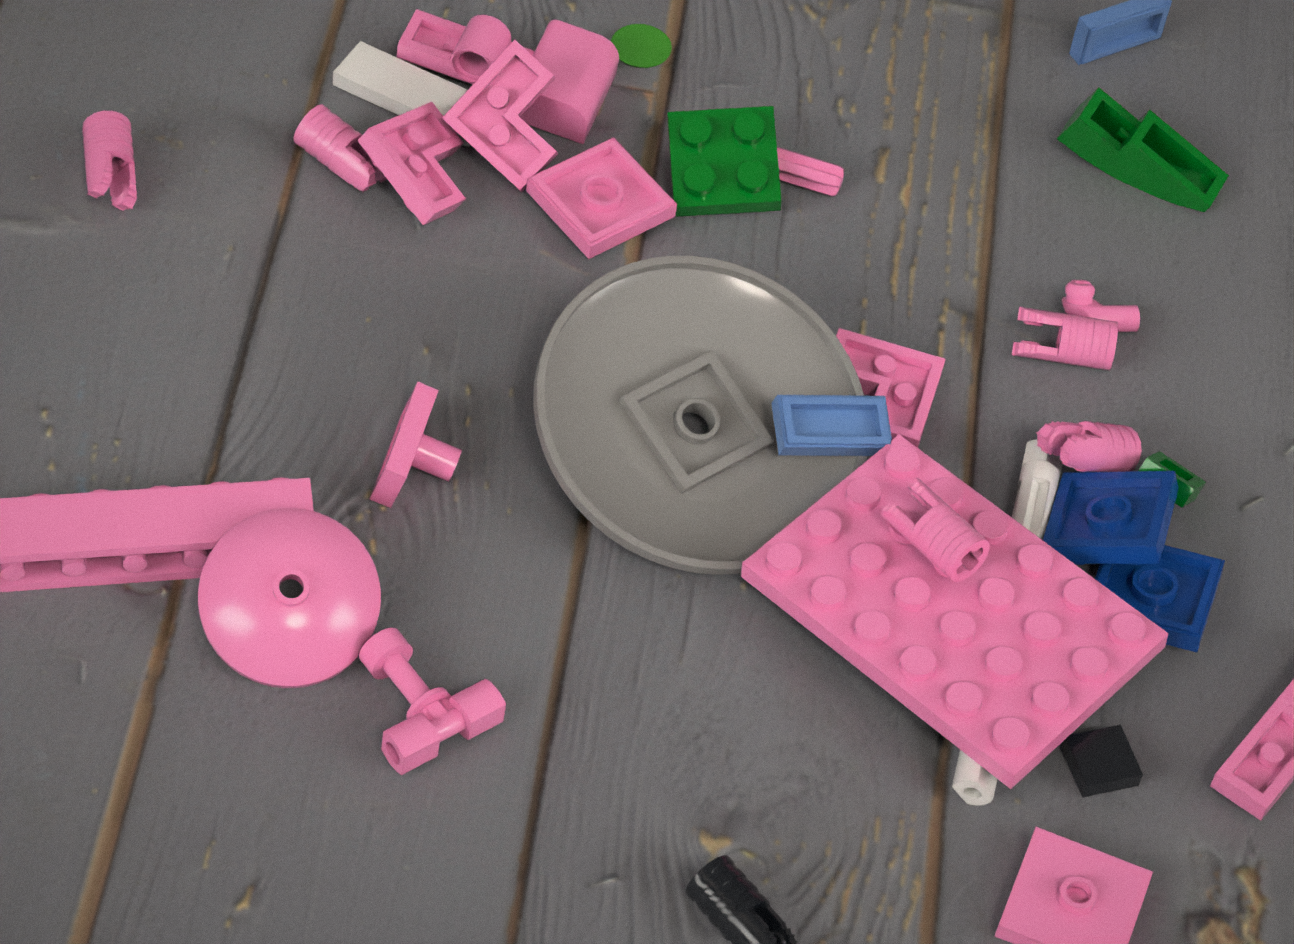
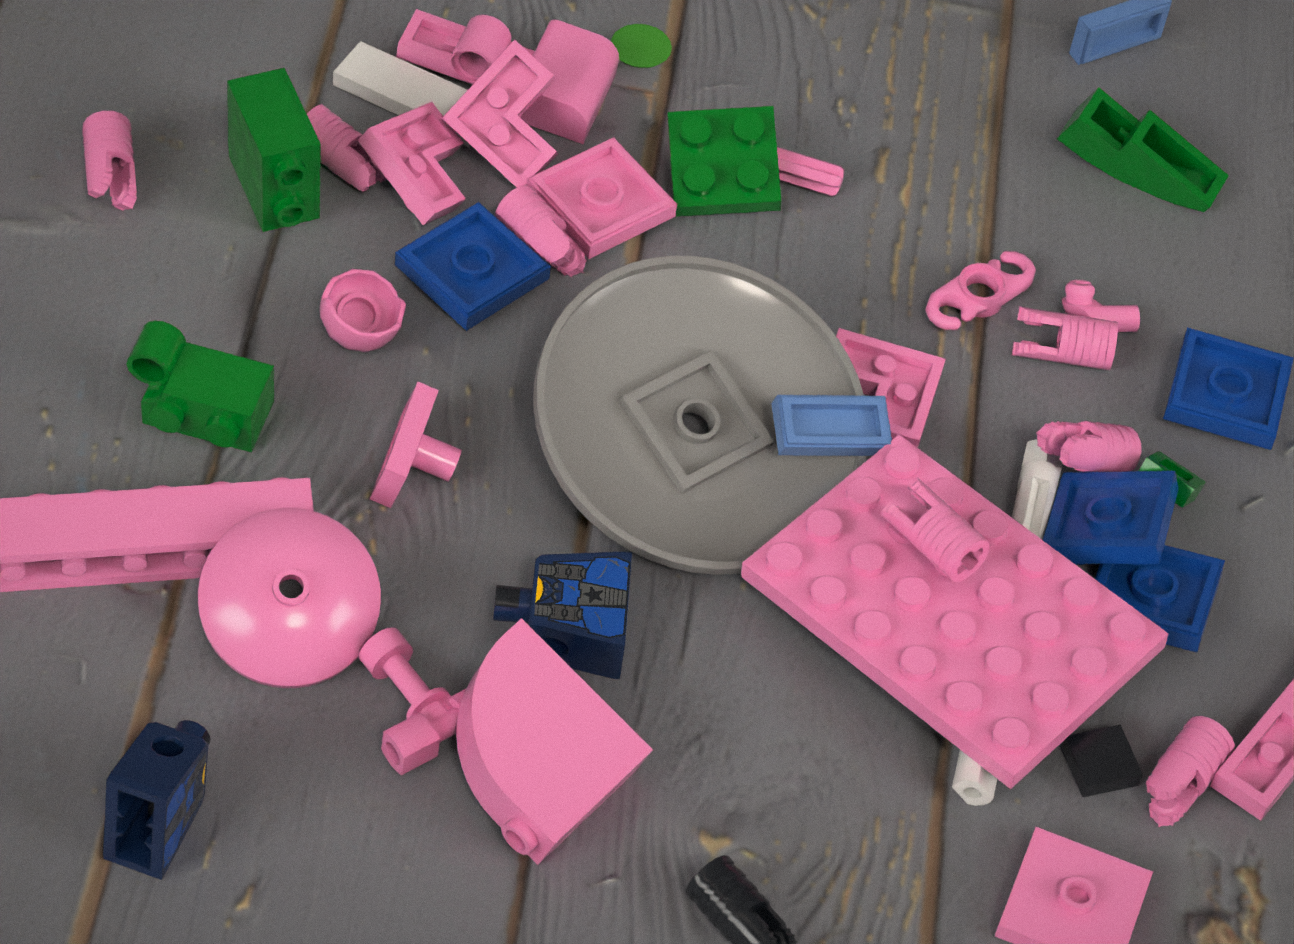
none -> dark blue torso [103,720,211,880]
none -> green hinge [126,320,274,453]
none -> green piece [227,67,321,232]
none -> bright pink hair [320,269,406,352]
none -> blue plate [395,202,551,331]
none -> bright pink brick [456,618,653,865]
none -> torso [493,552,632,679]
none -> bright pink hinge [495,185,587,277]
none -> bright pink piece [925,251,1036,330]
none -> bright pink hinge [1146,716,1235,827]
none -> blue plate [1163,327,1294,450]

